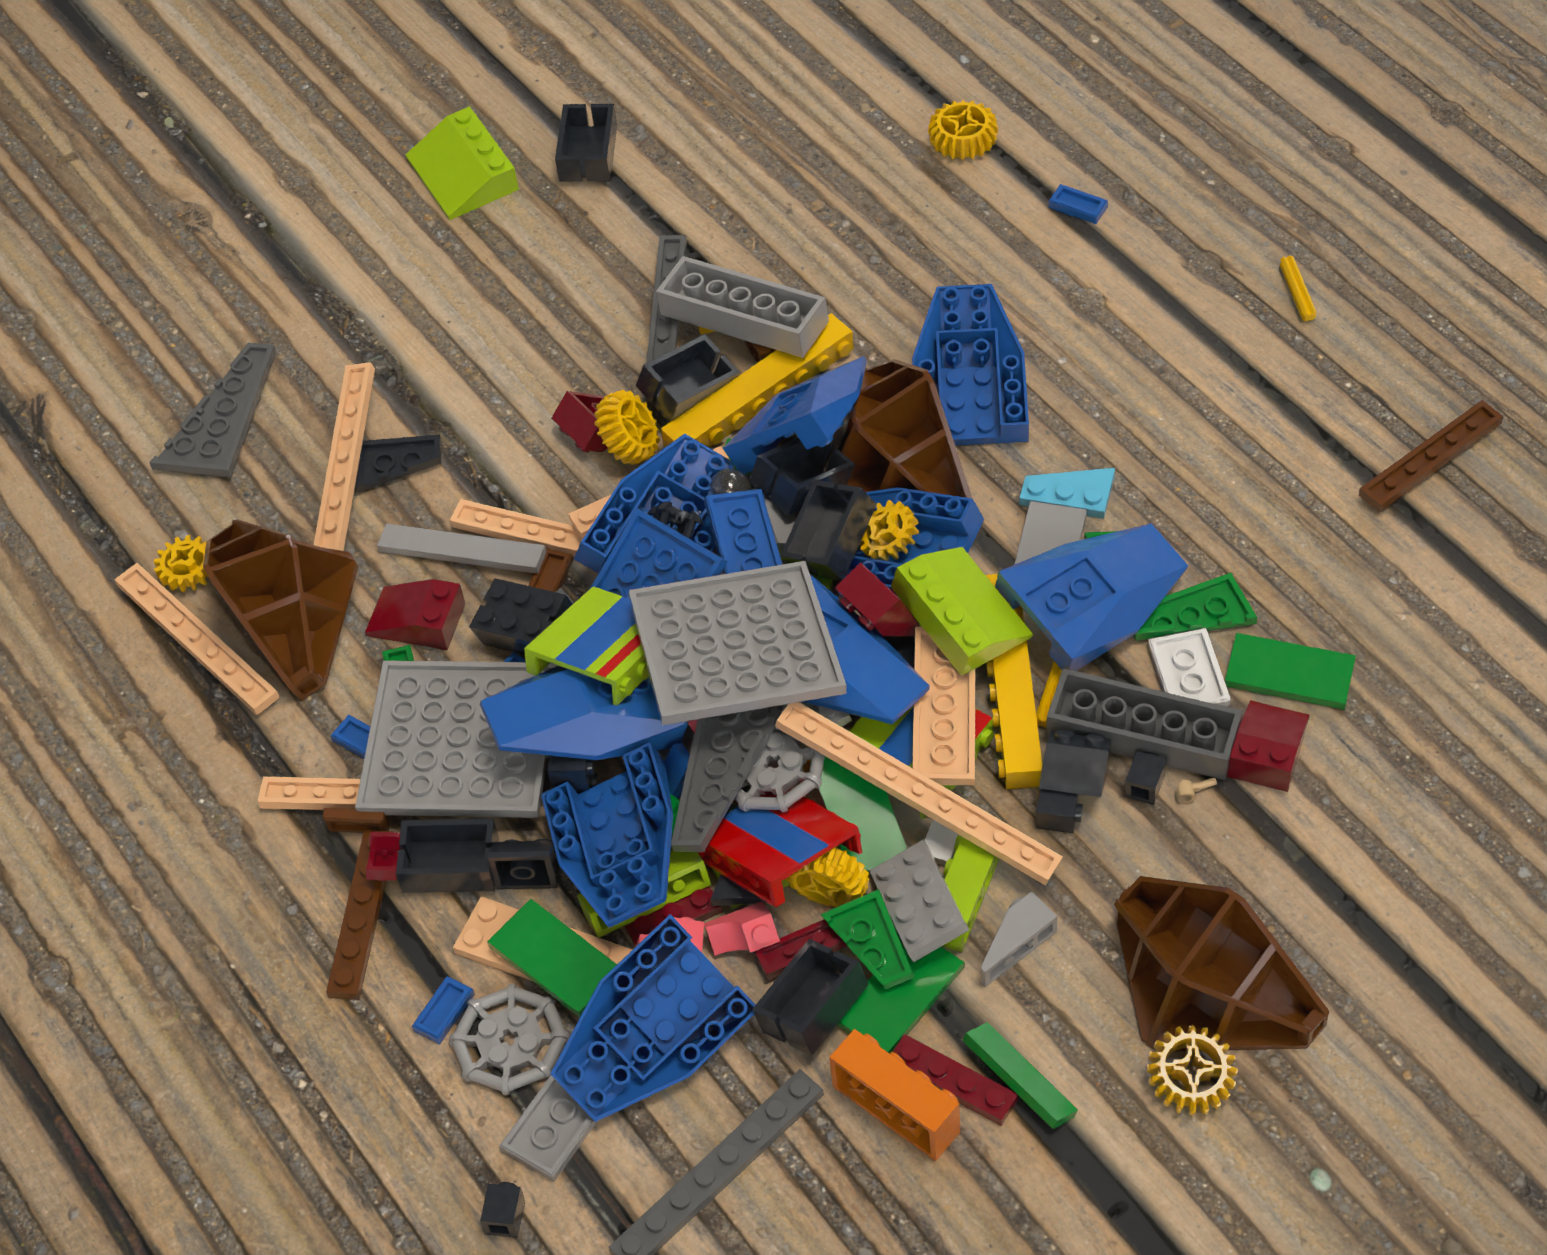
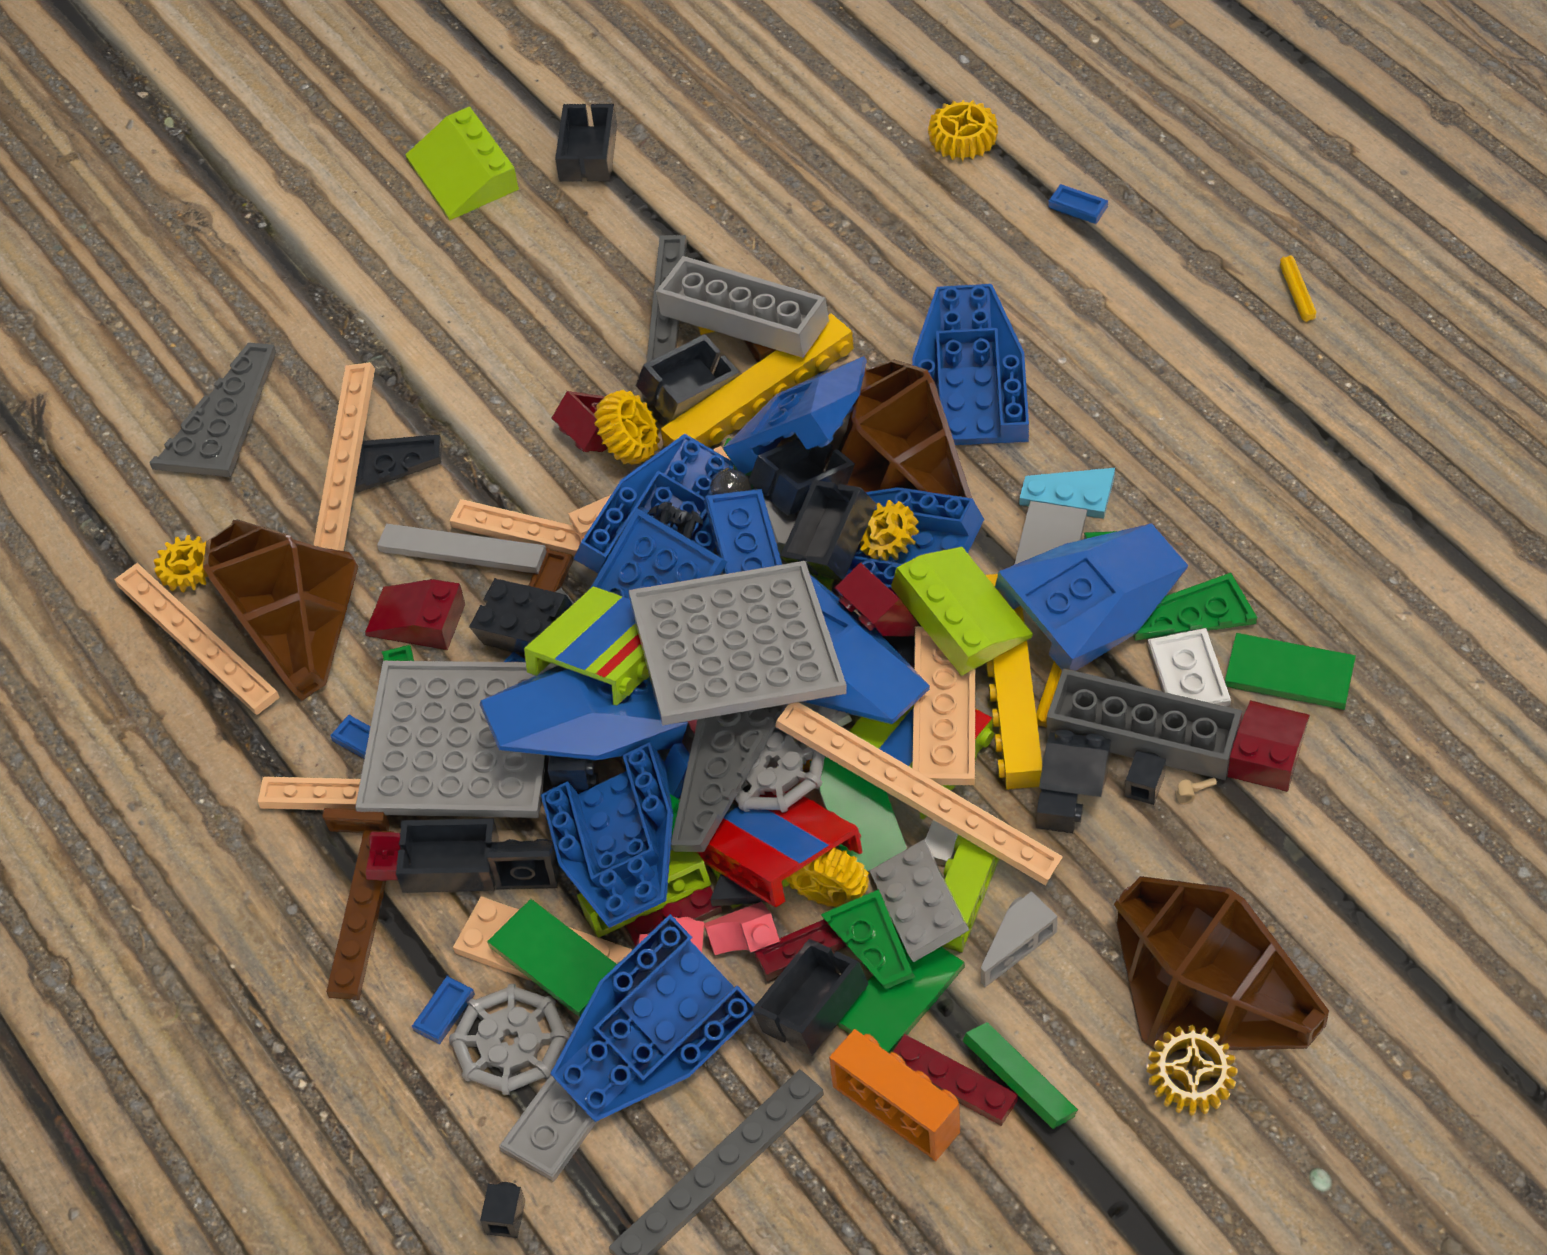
reddish brown plate [1359,400,1503,513] -> none

